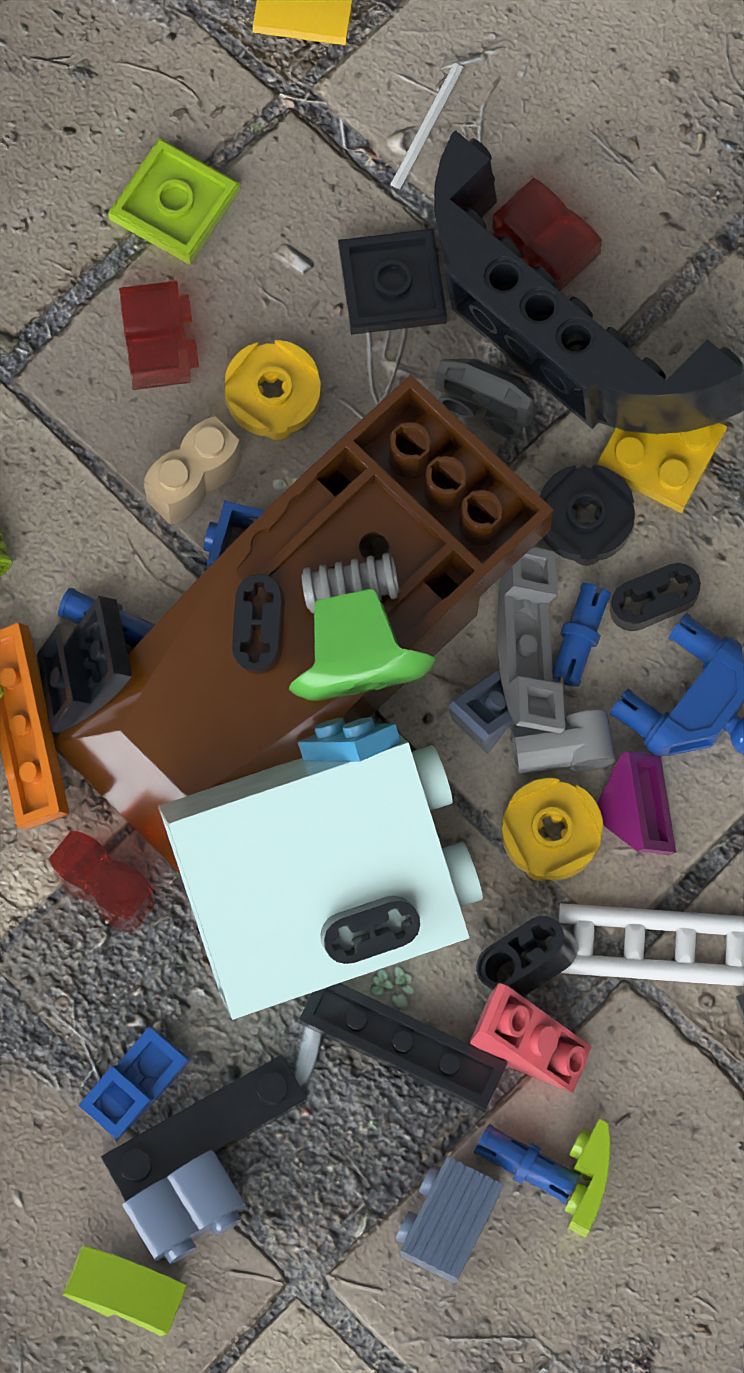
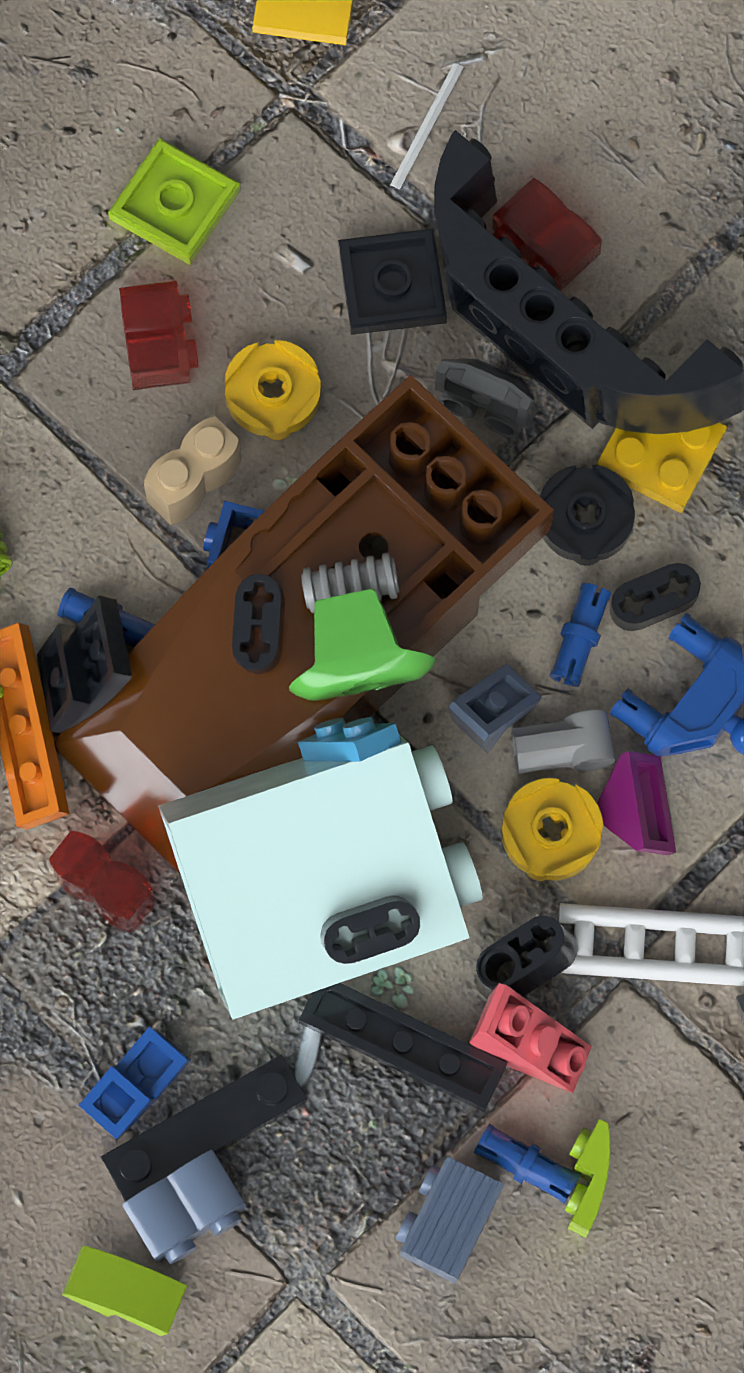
light grey slope [497,547,565,733] -> none

